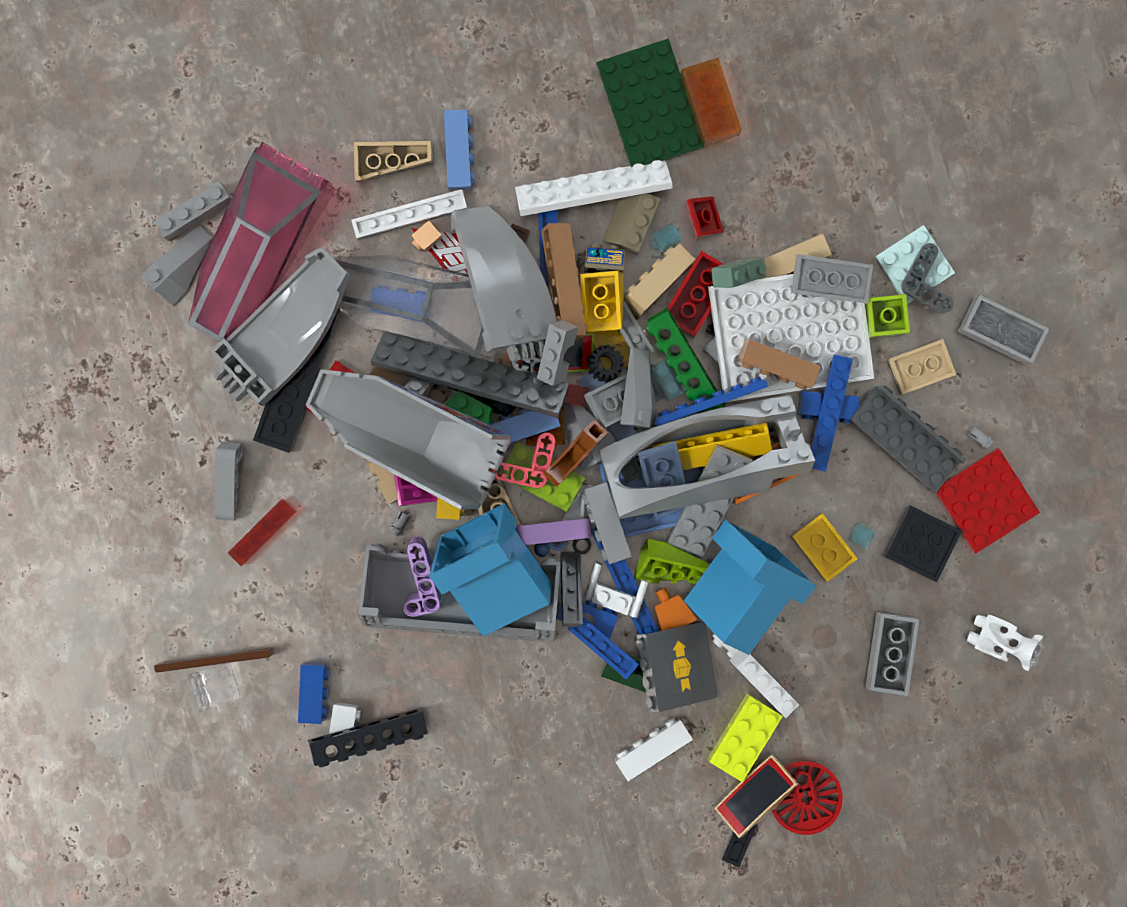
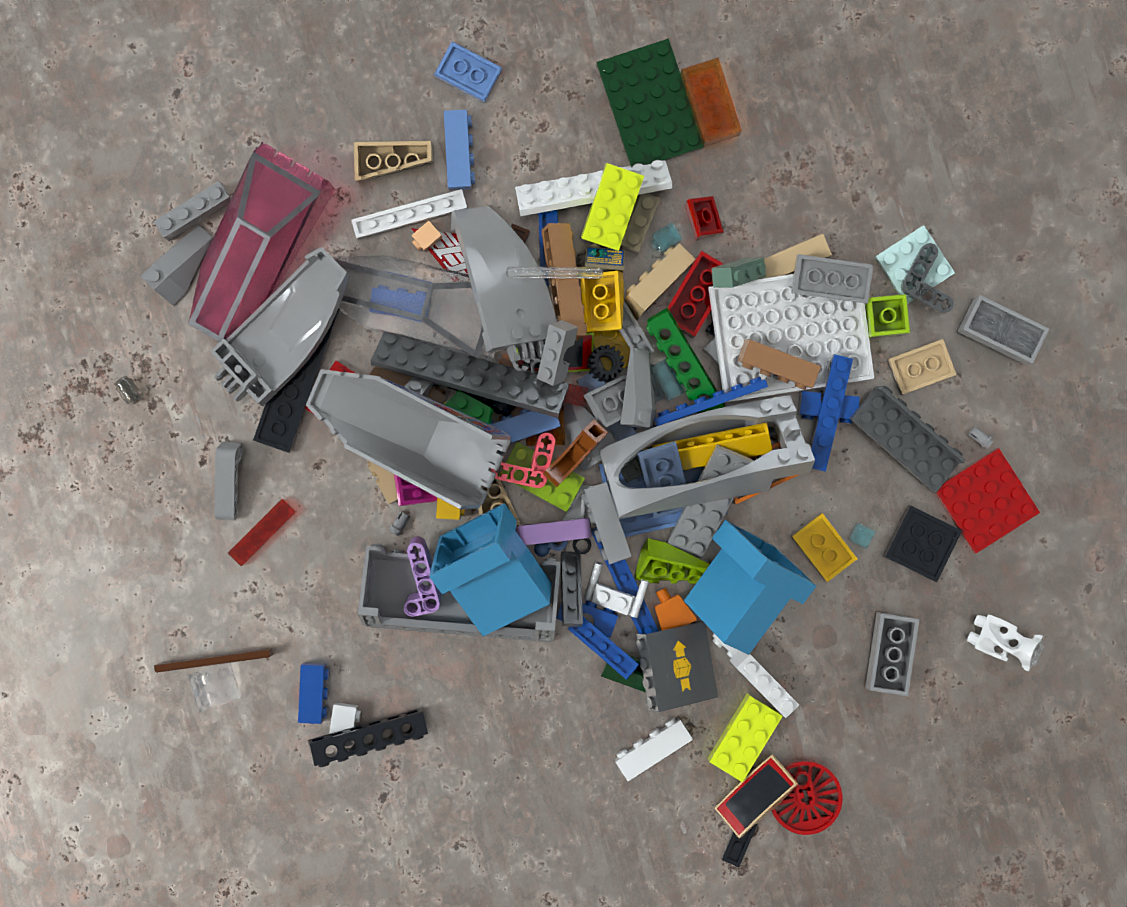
none -> clear smoke brick [114,376,142,405]
none -> medium blue tile [434,42,503,103]
none -> clear axle [506,266,603,279]
none -> neon yellow brick [581,163,644,251]

